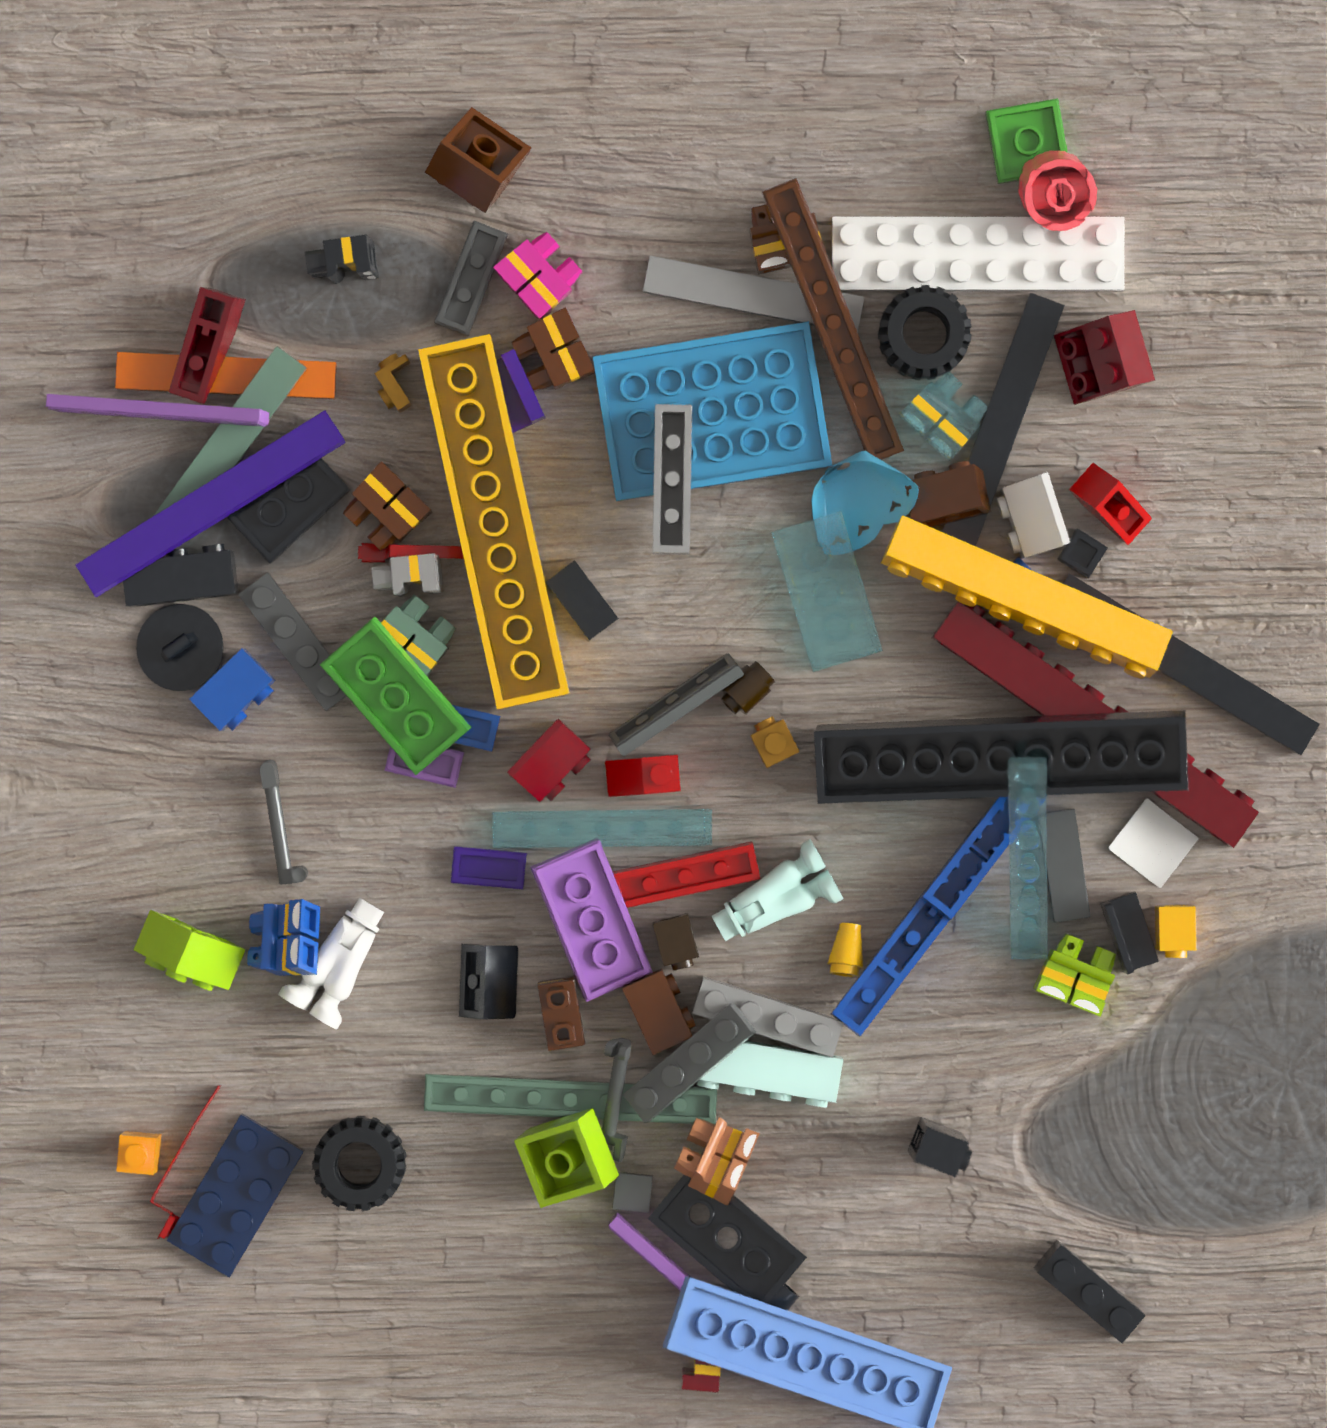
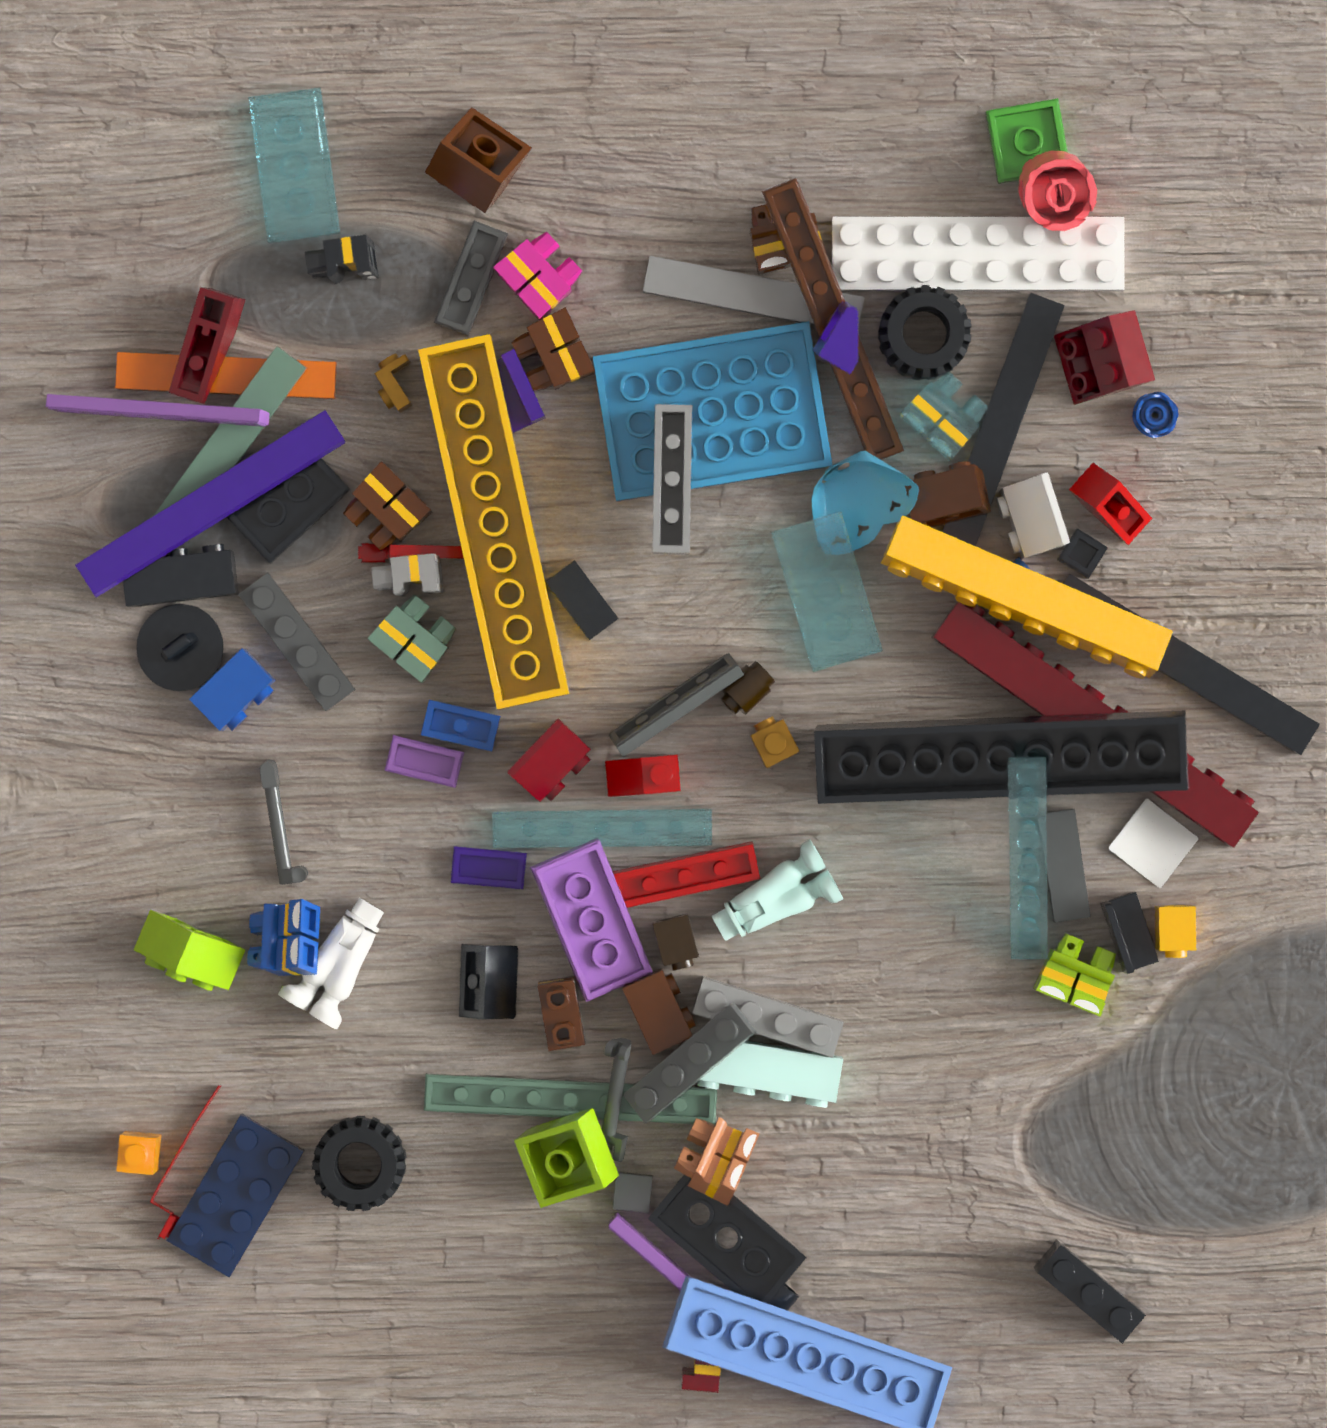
bright green tile [320,617,472,775] -> none
yellow cone [827,923,863,977] -> none
blue slope [830,795,1047,1036] -> none
black brick [907,1117,972,1178] -> none
none -> clear light blue tile [248,88,341,243]
none -> dark purple tile [813,302,858,374]
none -> blue plate [1132,392,1179,438]

